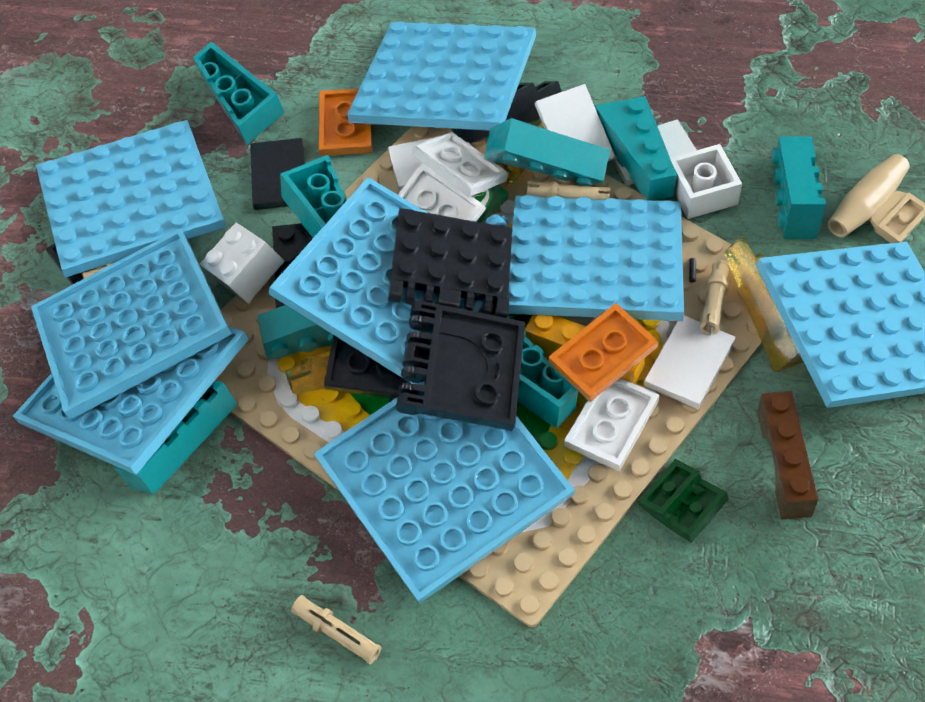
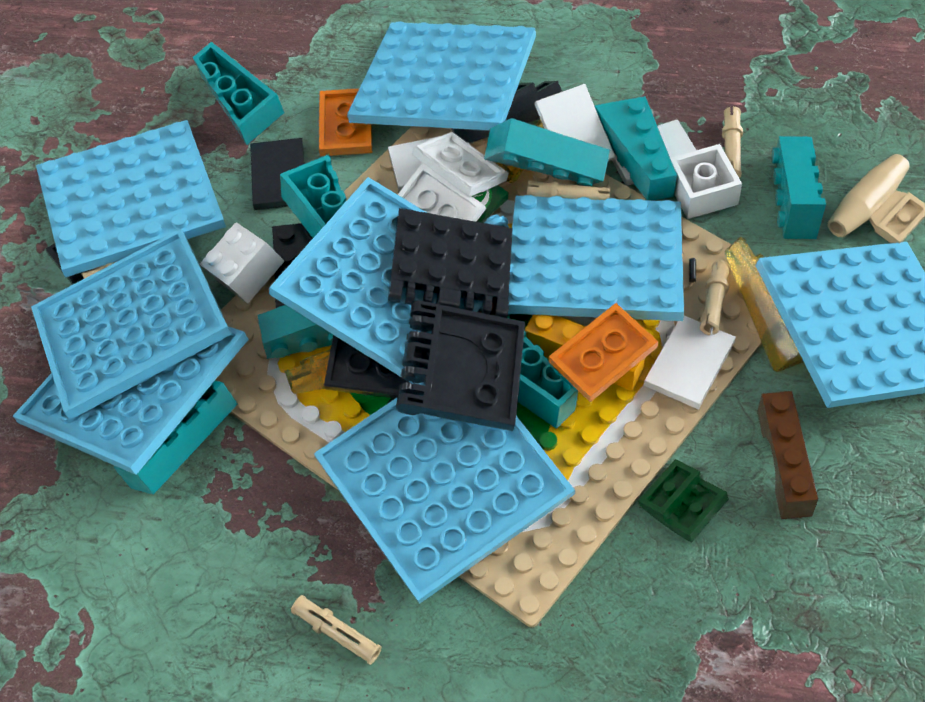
white plate [564,378,659,471] -> none
none -> tan pin [722,106,743,178]

